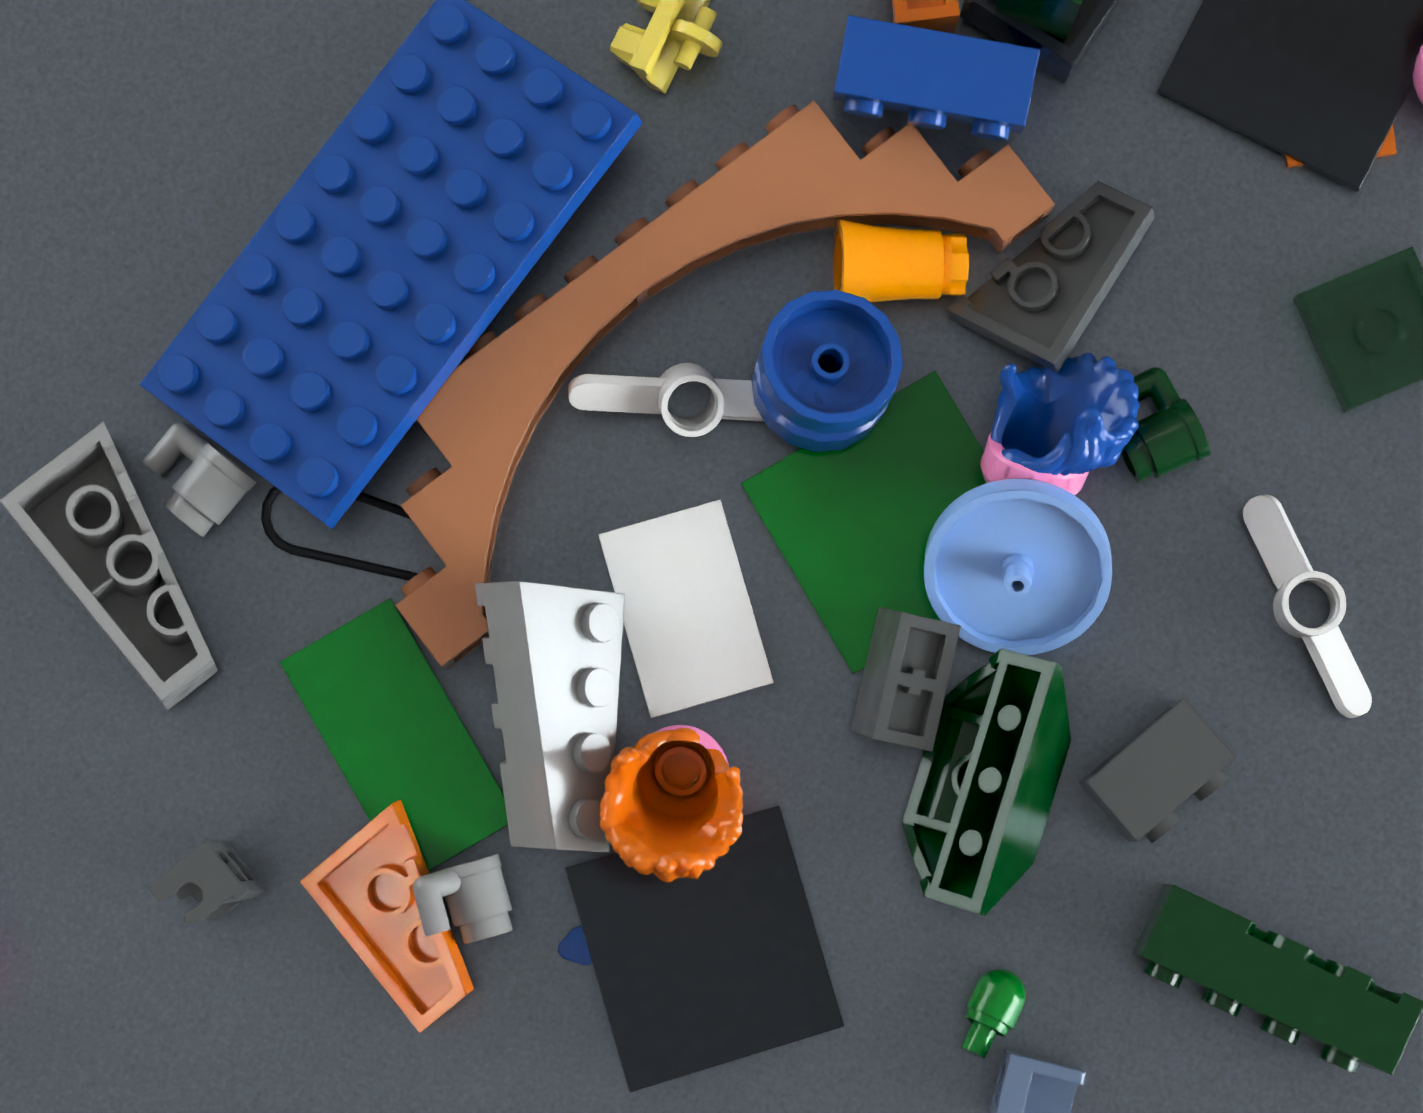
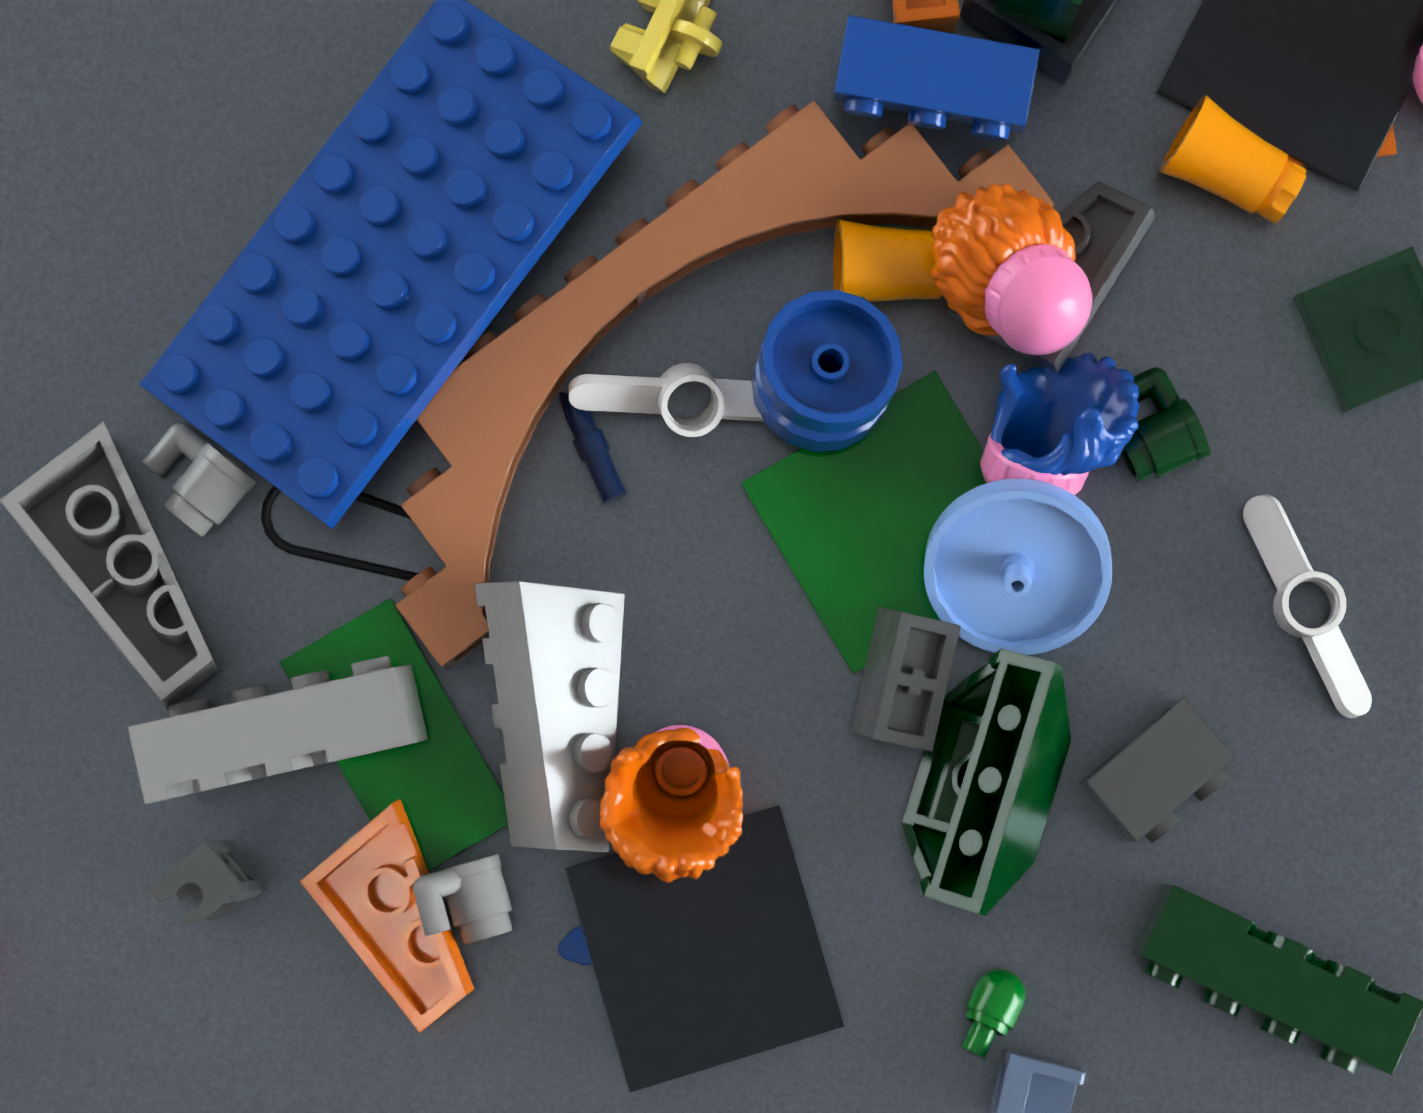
white tile [598,499,774,719] -> none
none -> light grey wedge [127,656,428,804]
none -> dark blue piece [559,392,626,504]
none -> hair [931,183,1092,355]
none -> light orange plant [1159,95,1307,224]

